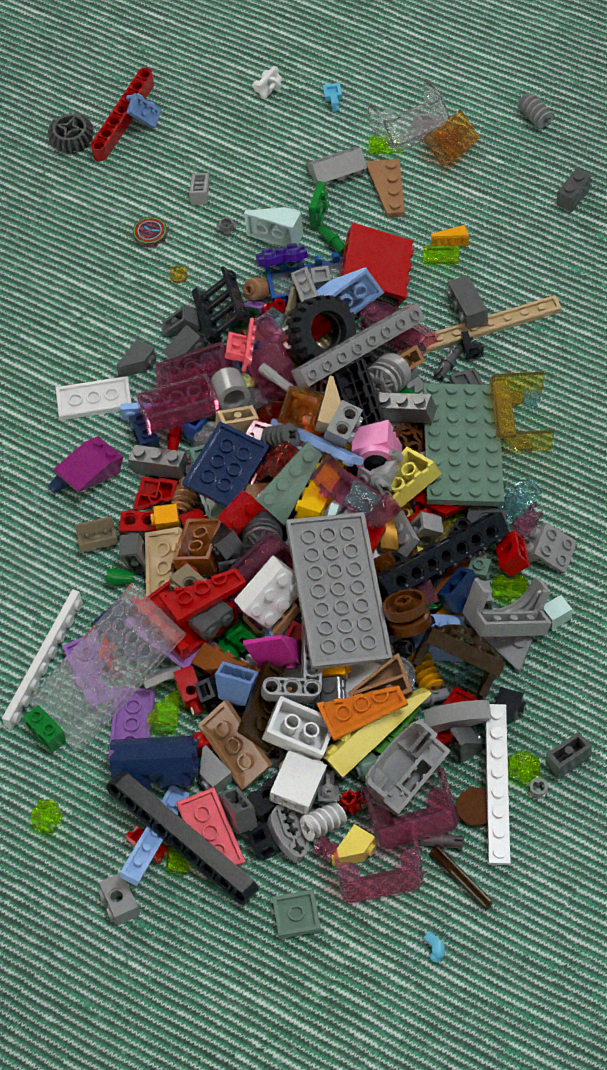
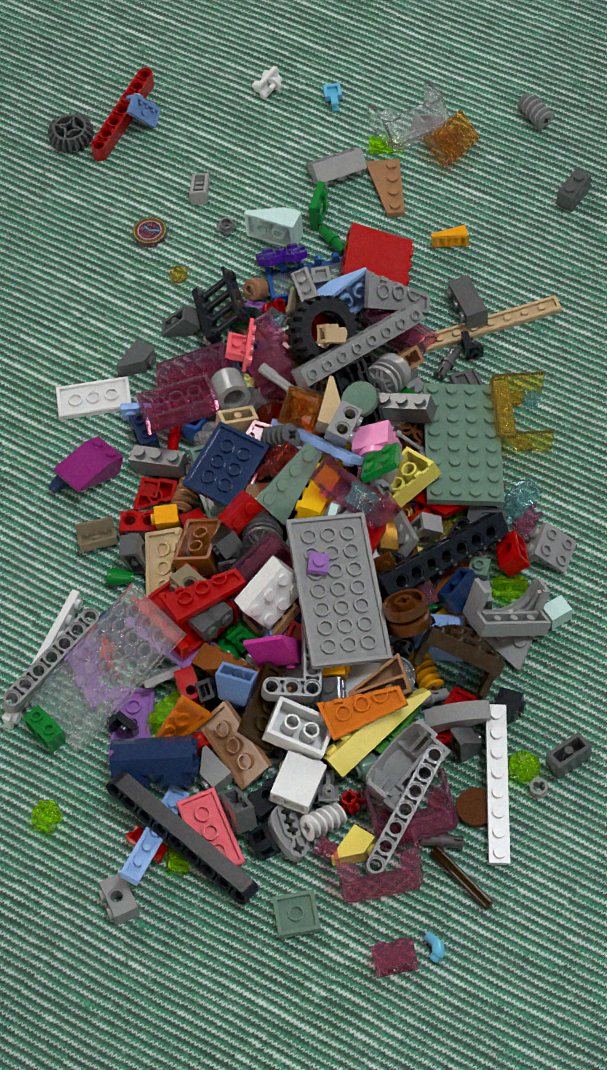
dark grey brick [163,325,208,371] -> none
clear neon green plate [423,245,459,264] -> none
none -> light grey beam [2,608,99,714]
none -> black bracket [106,710,140,738]
none -> orange wing [155,695,211,737]
none -> medium lavender plate [307,552,330,576]
none -> tan brick [317,324,347,344]
none -> sand green tile [341,381,379,418]
none -> green plate [361,442,401,483]
none -> light grey wing [364,271,430,313]
none -> light grey beam [365,745,444,877]
none -> clear pink brick [370,937,418,978]
none -> light grey hinge [395,430,425,453]

